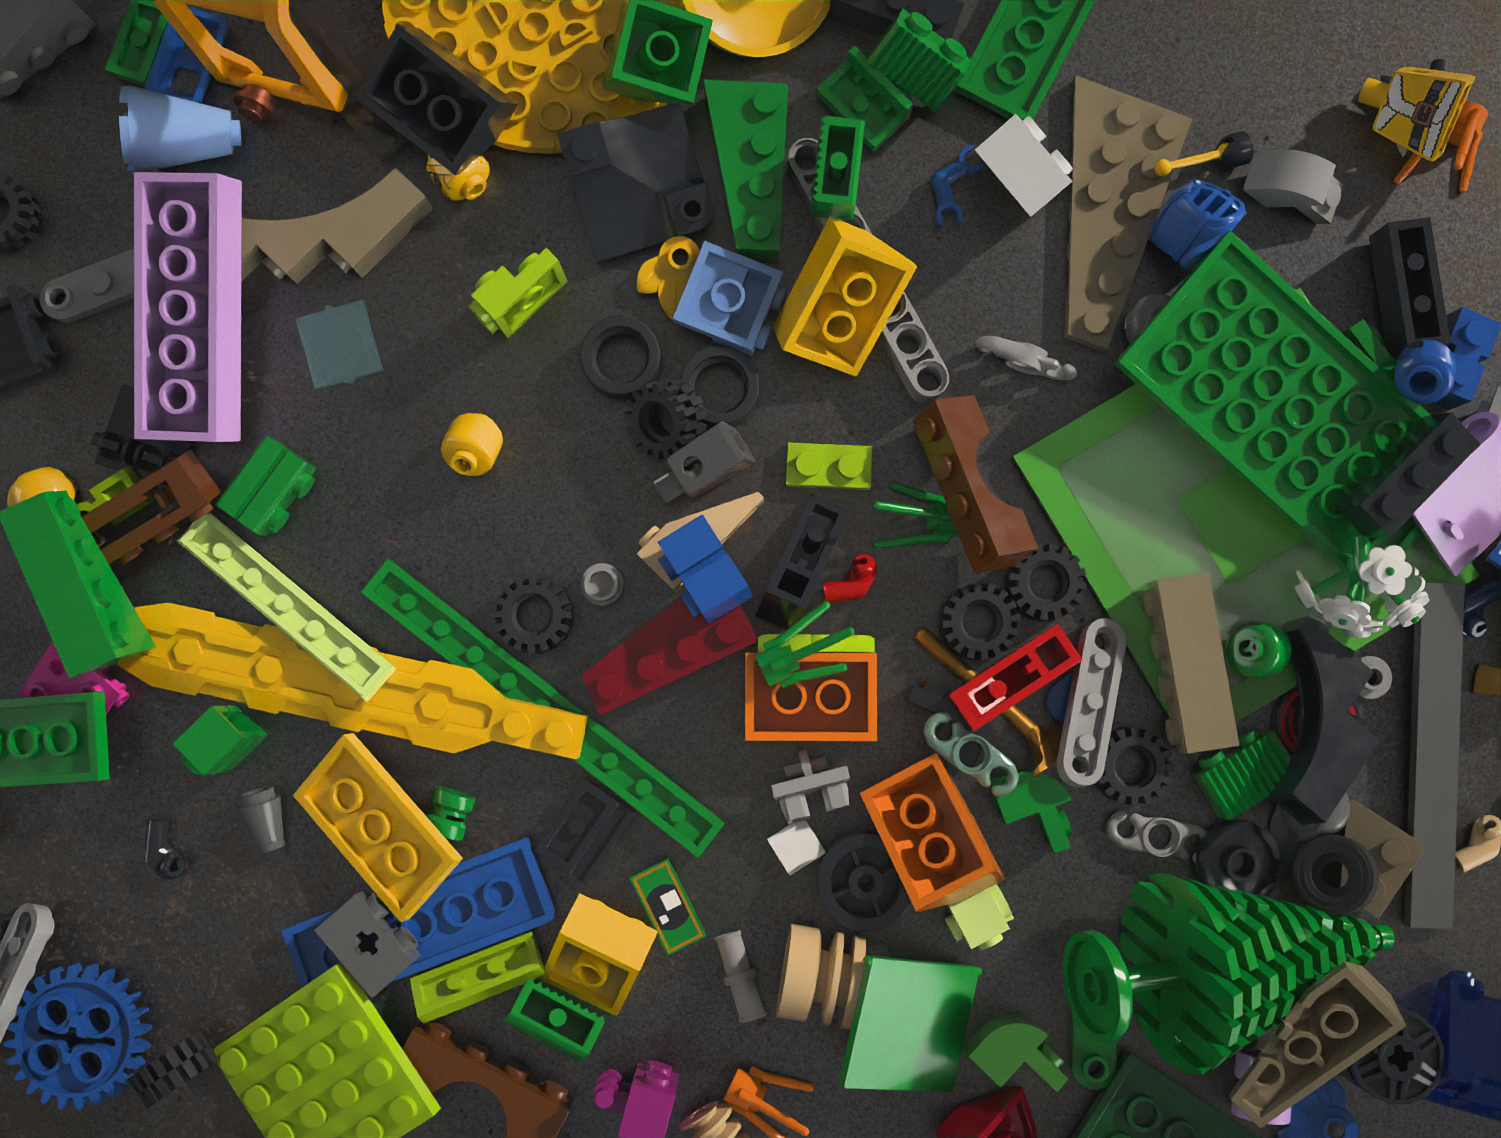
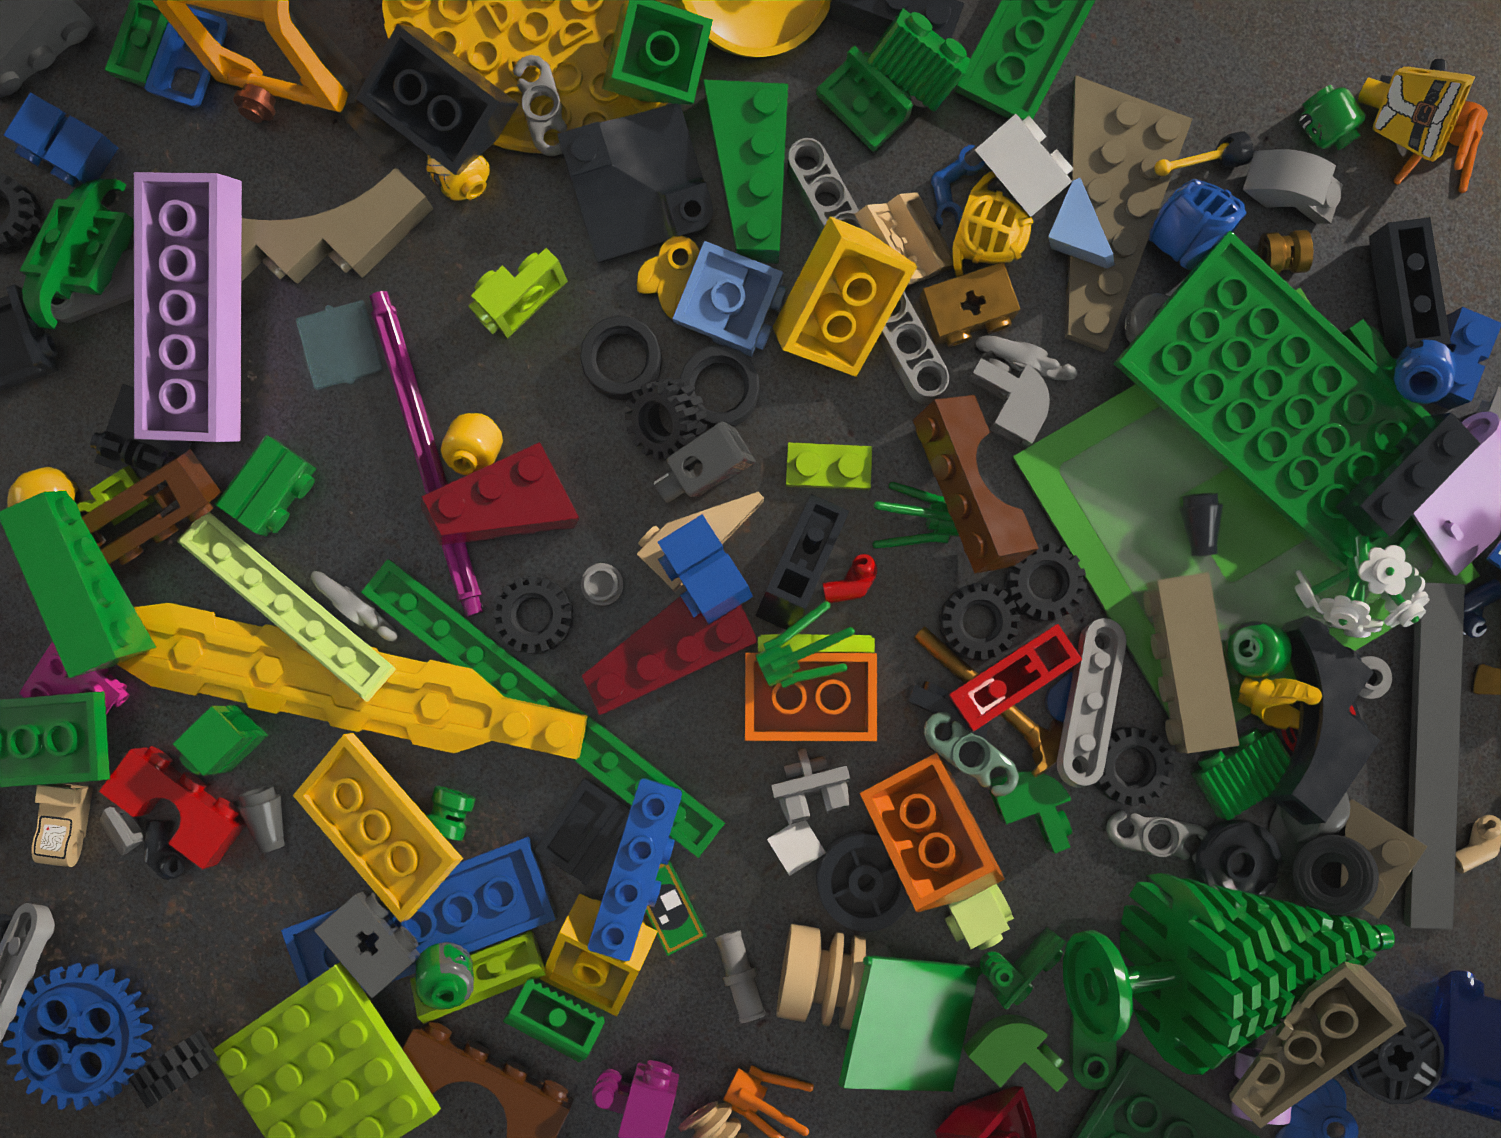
light blue cone [119,86,242,173] -> none
green brick [810,116,865,220] -> none
none -> blue piece [4,92,118,187]
none -> green plate [19,178,134,329]
none -> tan leg [31,783,93,867]
none -> red arch [99,746,246,869]
none -> light grey slope [100,805,145,855]
none -> light grey piece [311,571,398,642]
none -> magenta piece [369,291,484,618]
none -> green head [415,942,474,1010]
none -> dark red wedge [421,442,579,545]
none -> light grey piece [513,55,567,156]
none -> blue bracket [588,778,682,961]
none -> tan slope [854,192,954,286]
none -> pearl gold brick [919,262,1021,347]
none -> yellow piece [952,171,1034,277]
none -> light grey brick [967,358,1050,449]
none -> green hinge [980,927,1067,1010]
none -> light blue slope [1048,178,1115,268]
none -> black cone [1179,493,1223,556]
none -> yellow helmet [1237,677,1322,730]
none -> pearl gold wheel [1258,230,1314,274]
none -> green head [1299,85,1366,151]

